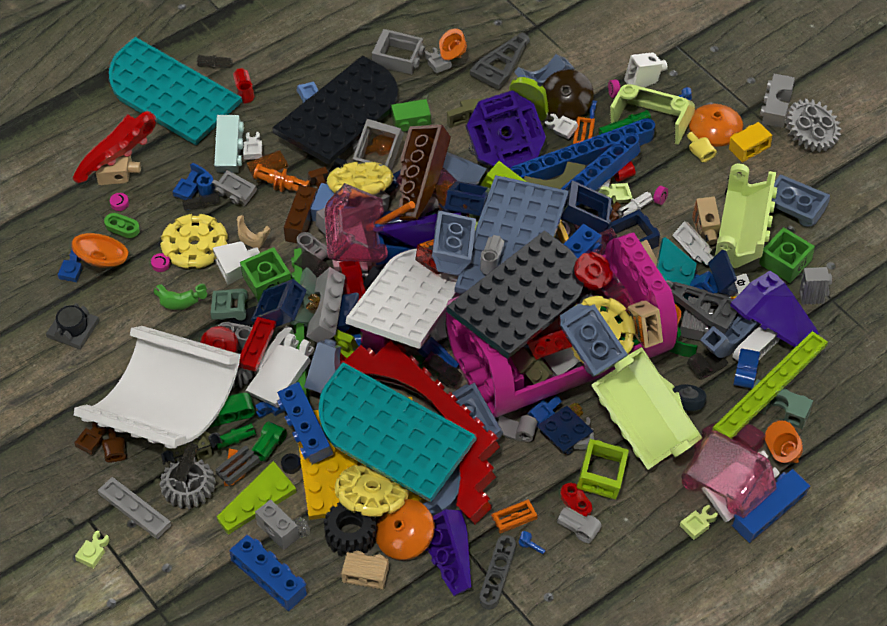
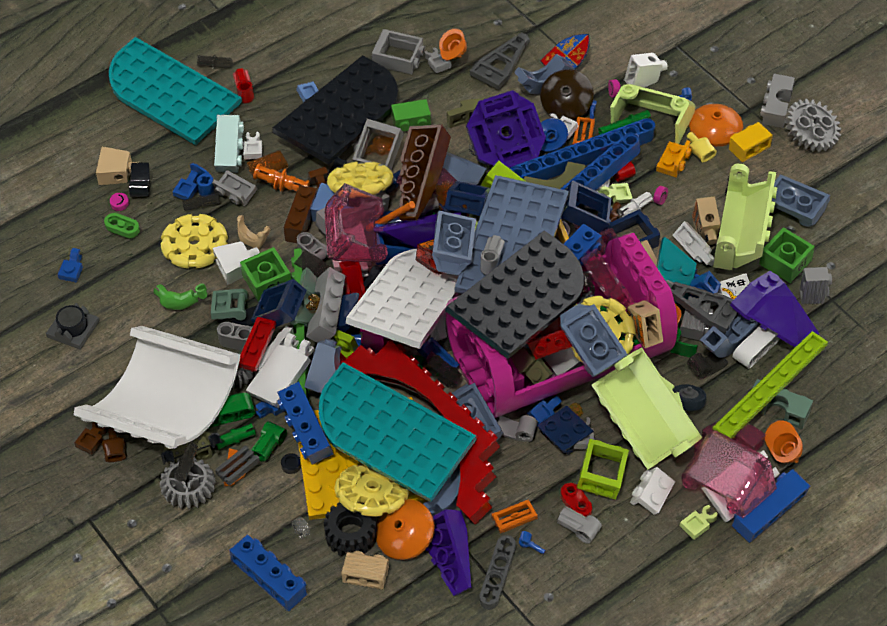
orange dish [71,233,128,268] -> none
red animal [73,111,156,183] -> none
yellowish green plate [75,530,110,569] -> none
light grey plate [98,477,172,539] -> none
dark pink tile [151,253,170,272] -> none
red tile [200,326,239,353] -> none
lime wing [216,461,297,535] -> none
light grey brick [255,500,299,550] -> none
lime tile [509,77,549,121] -> none
red tile [574,252,613,290] -> none
dark blue panel [708,250,738,296] -> none
blue panel [733,348,760,389] -> none
none -> black panel [129,162,150,197]
none -> shield [540,34,590,70]
none -> blue dish [541,118,568,152]
none -> white bracket [630,467,675,515]
none -> light orange bracket [656,140,692,178]

